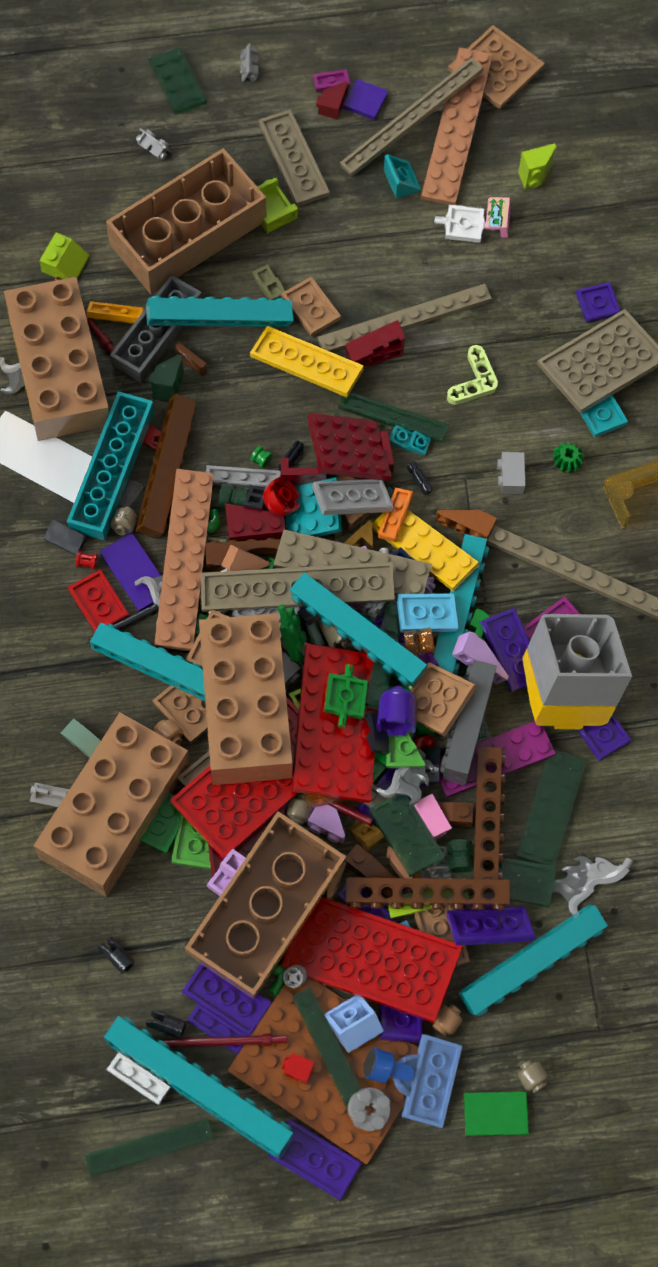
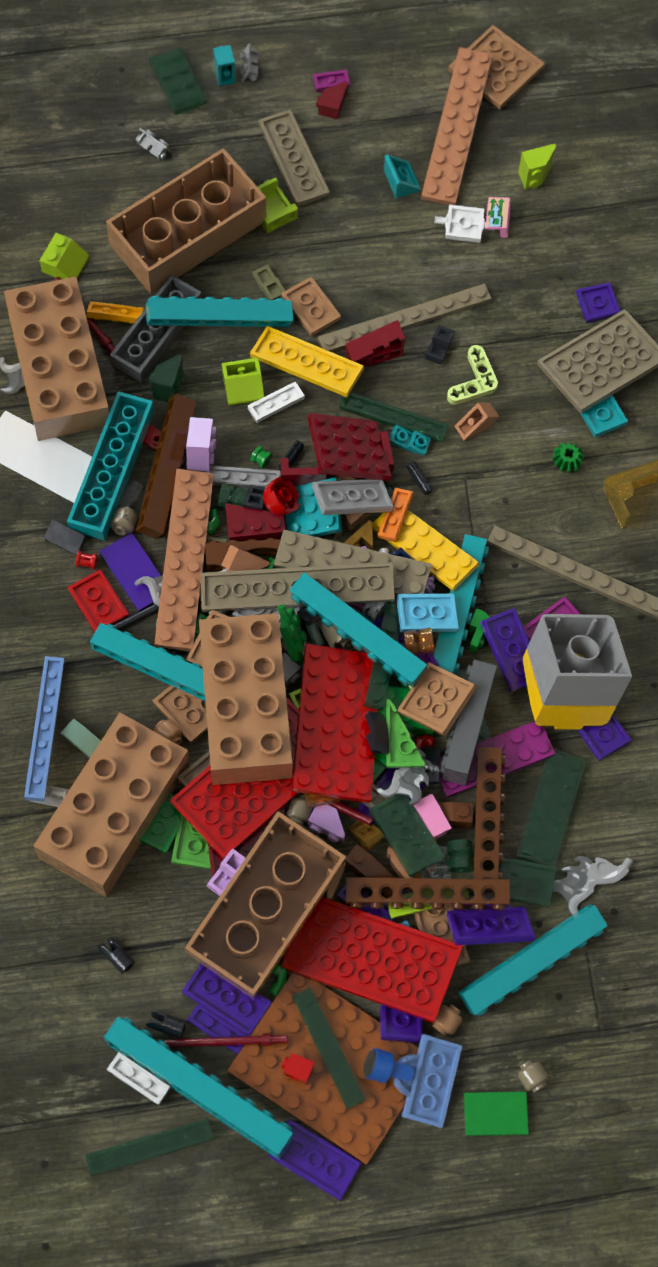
reddish brown tile [175,342,207,376] -> none
light grey wheel [283,965,307,988] -> none
green plate [323,664,368,728] -> none
light blue slope [324,995,383,1053] -> none
dark tan plate [340,57,484,177] -> none
dark purple tile [343,79,388,120] -> none
light grey plate [348,1088,390,1131] -> none
dark purple cylinder [376,686,417,736] -> none
dark orange slope [435,510,497,540] -> none
lavender slope [452,632,509,684] -> none
light grey brick [497,452,525,494] -> none
none -> medium blue plate [24,656,65,802]
none -> lavender brick [186,417,216,472]
none -> teal brick [213,45,236,86]
none -> lime slope [222,358,264,406]
none -> white plate [248,382,305,423]
none -> black slope [424,325,455,365]
none -> nougat slope [454,403,499,441]

